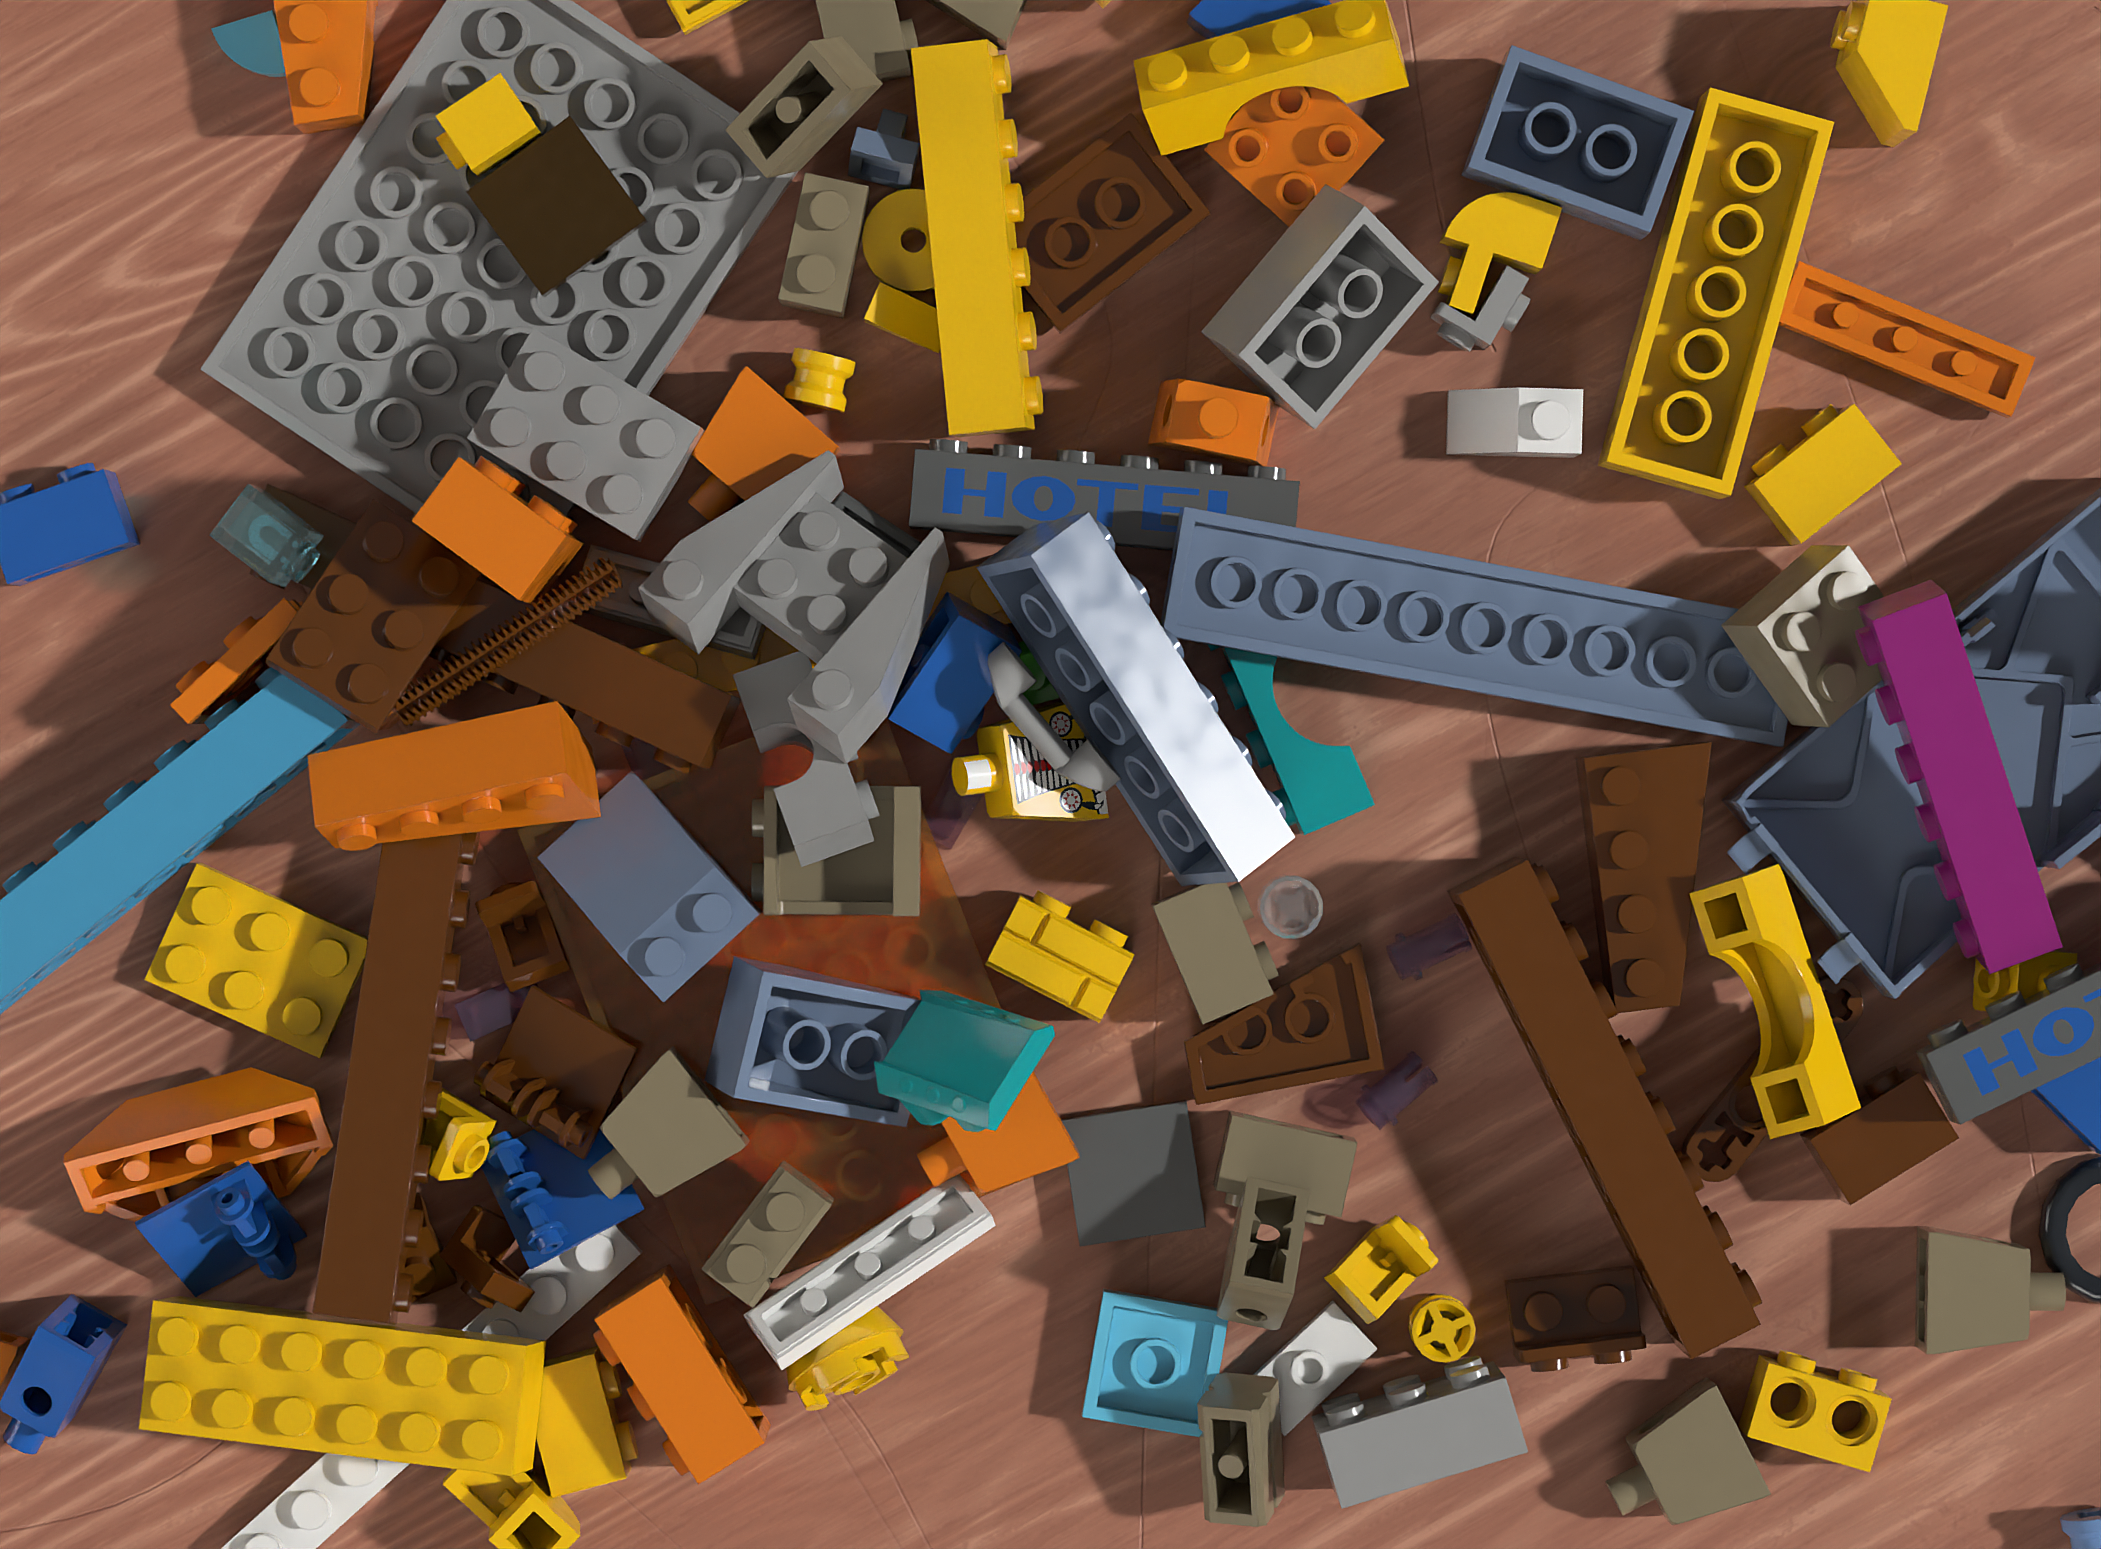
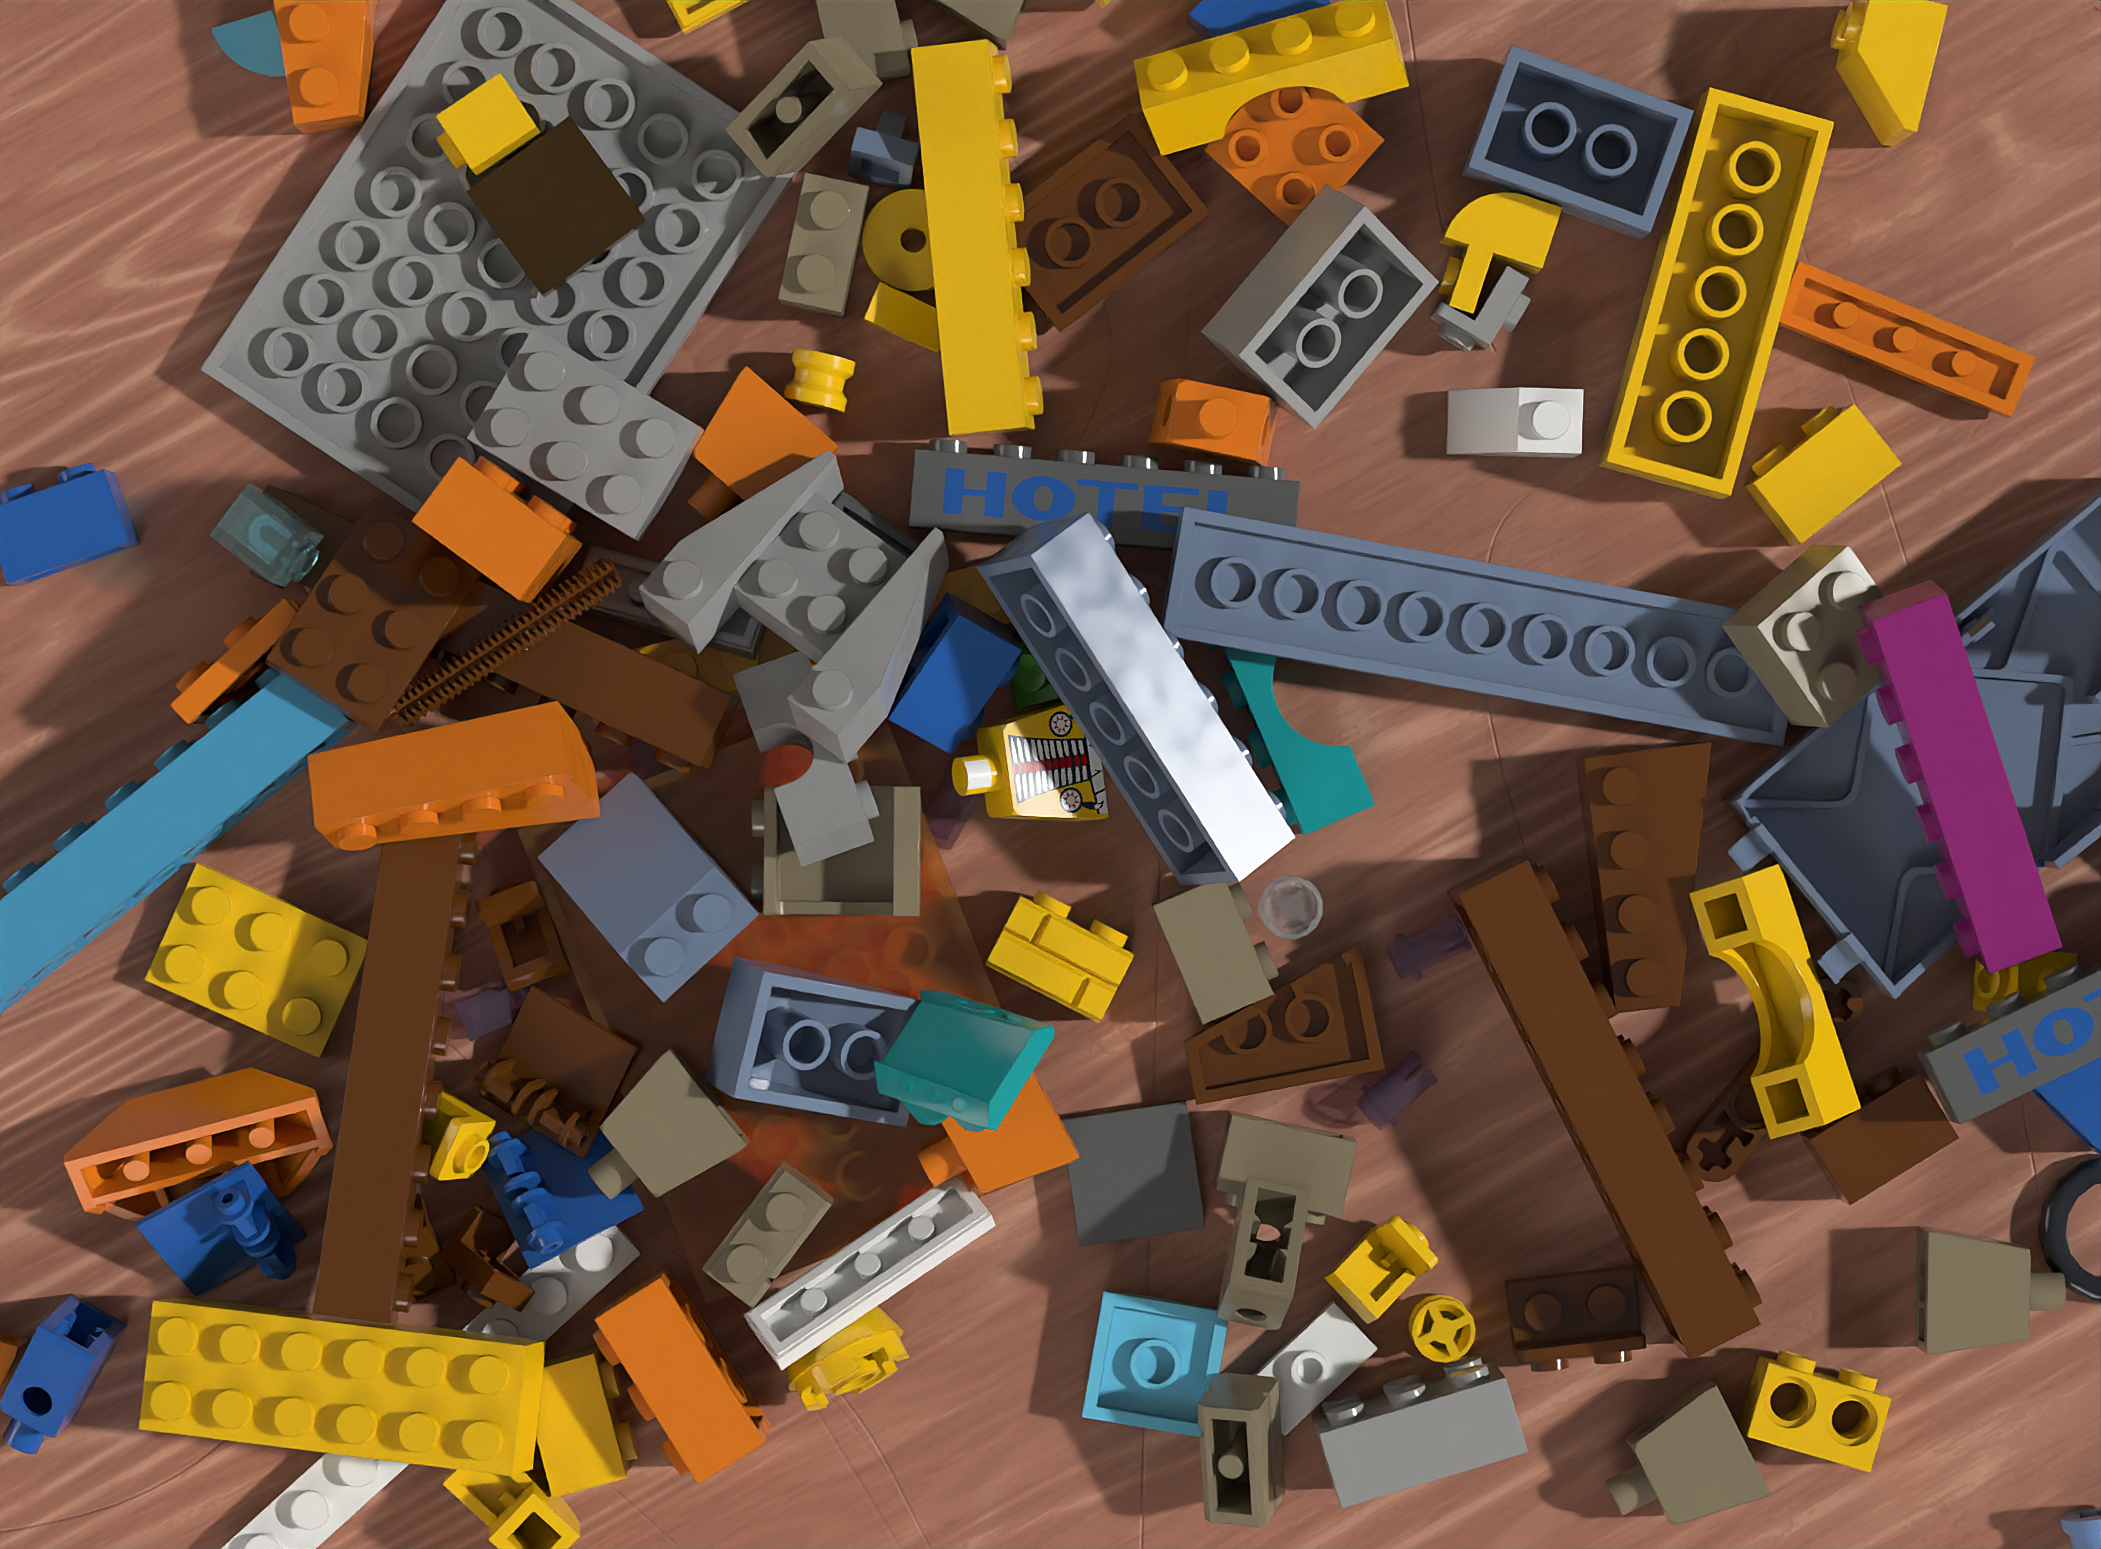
light grey bar [988,642,1122,792] -> none

